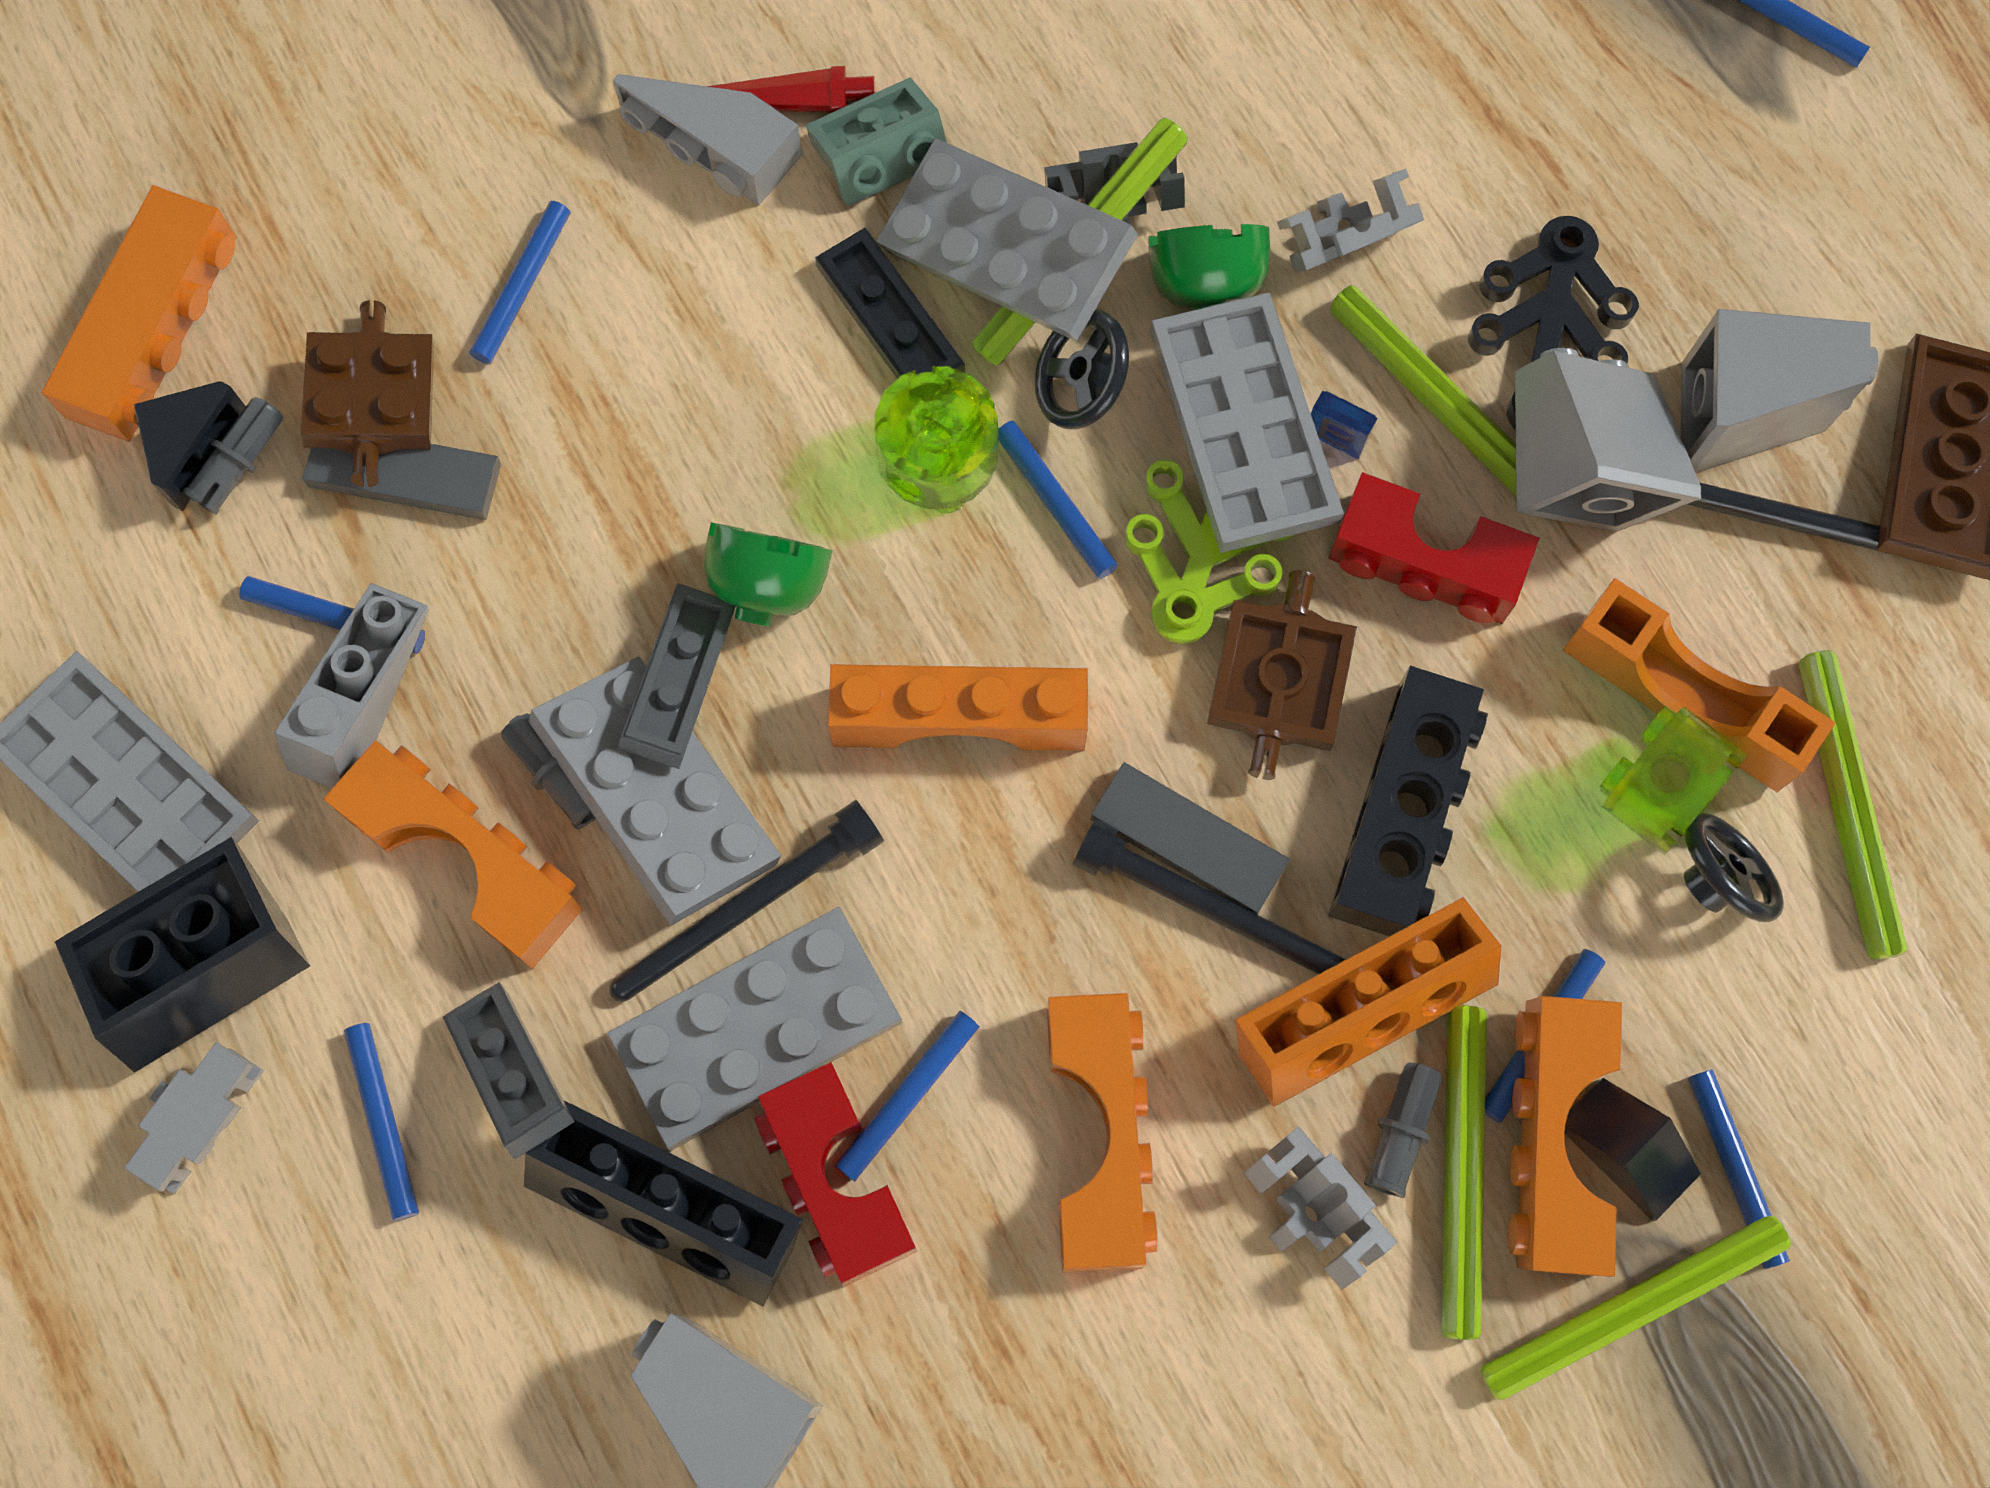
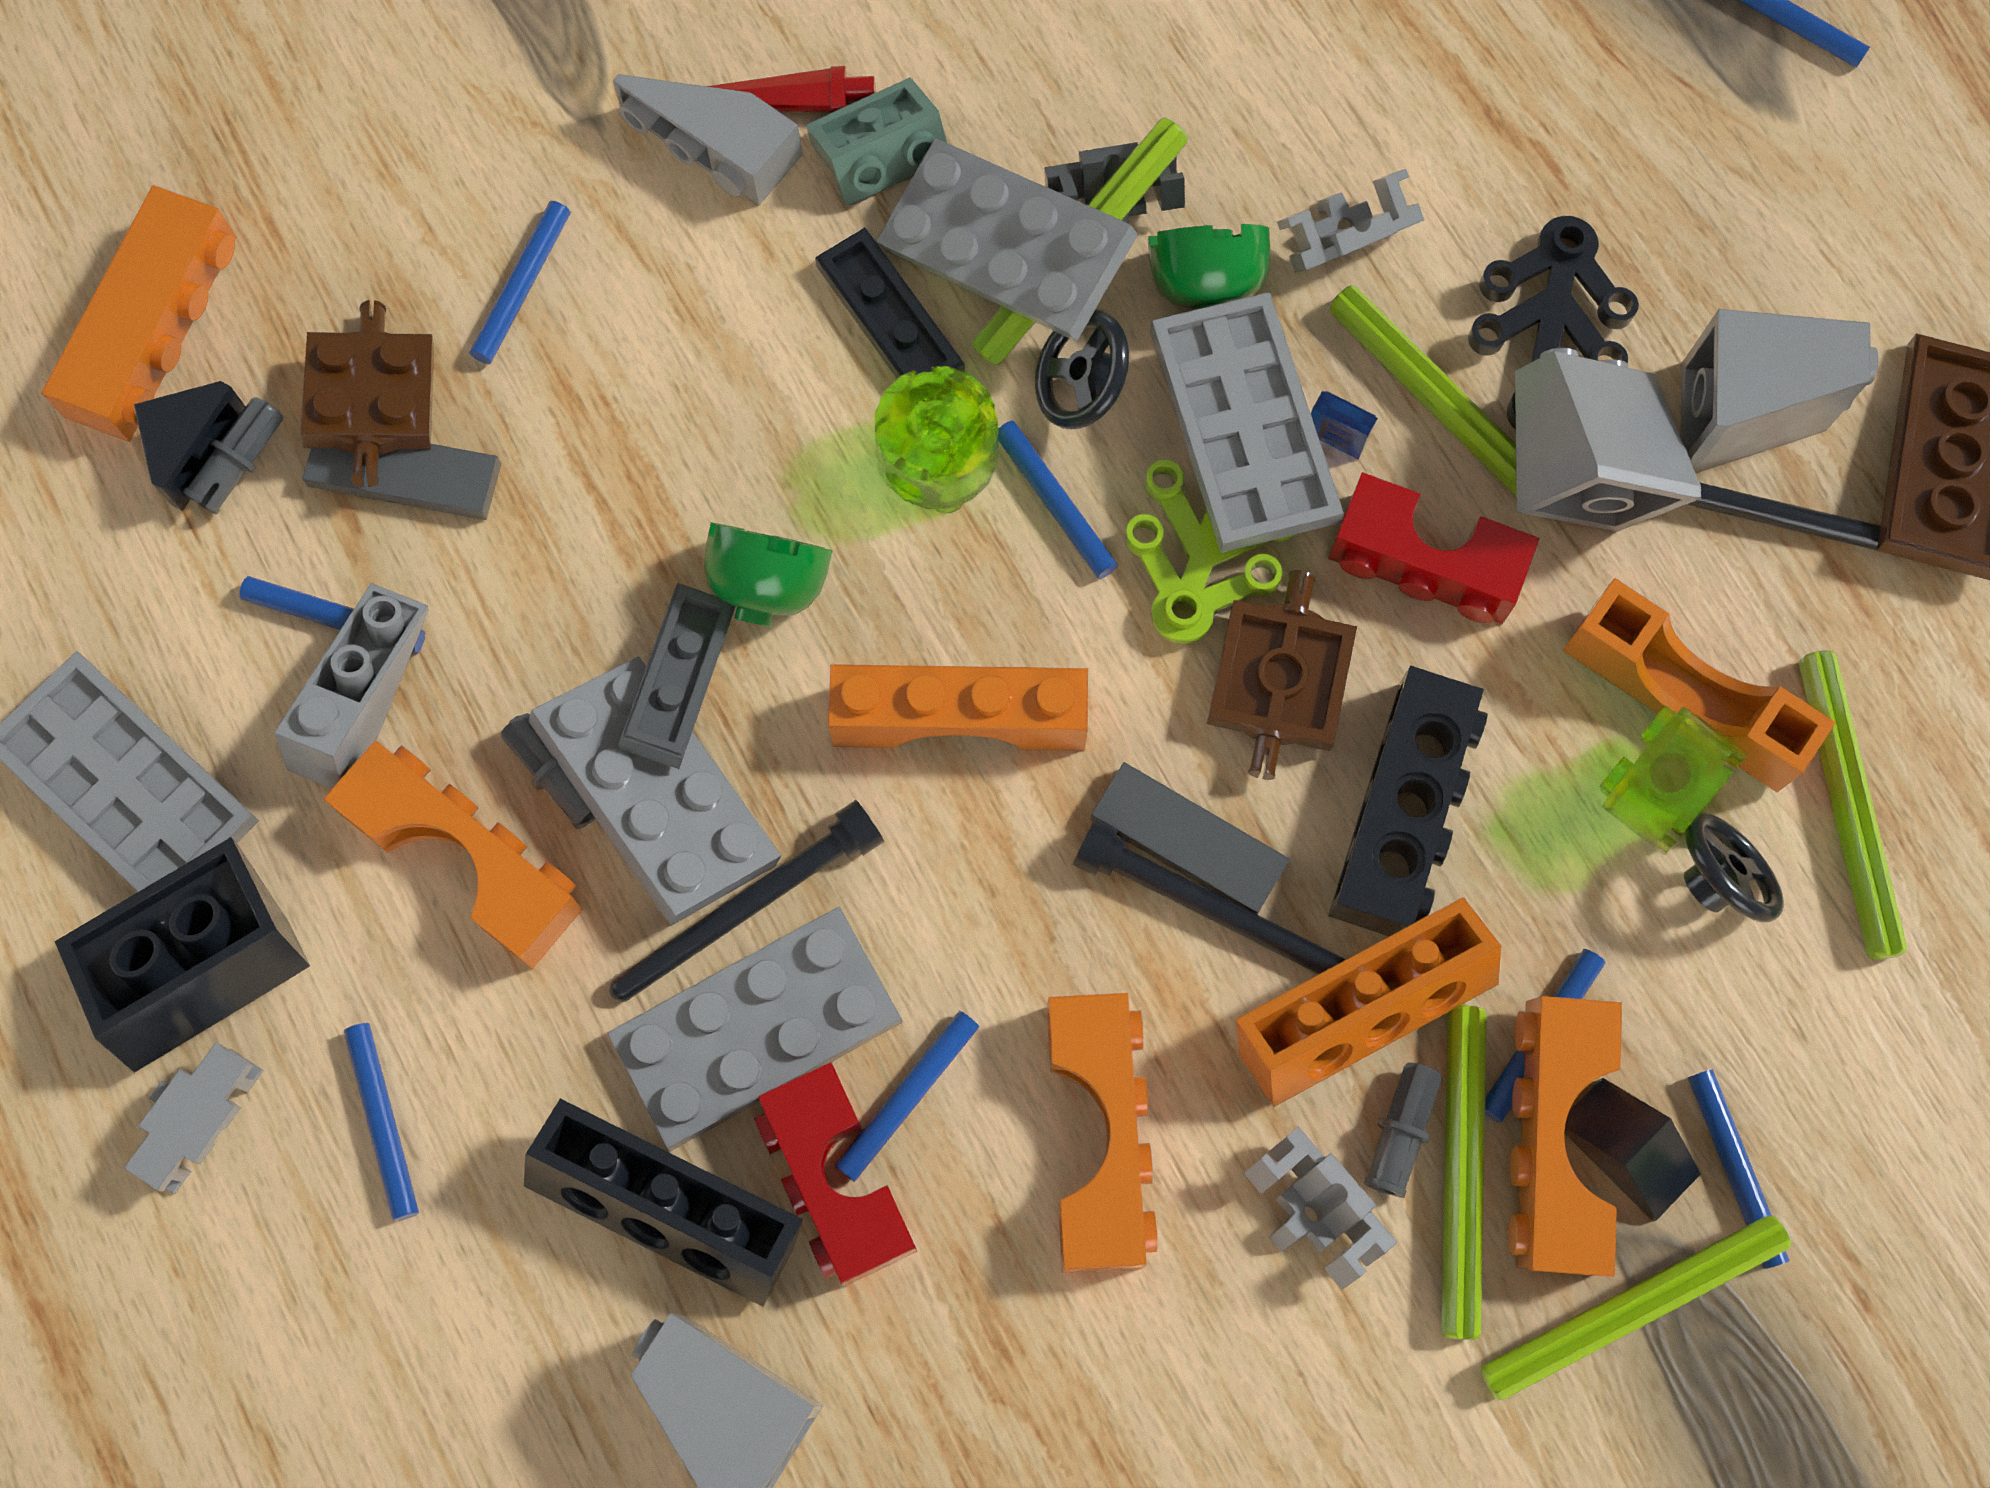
dark grey tile [443,982,575,1159] -> none

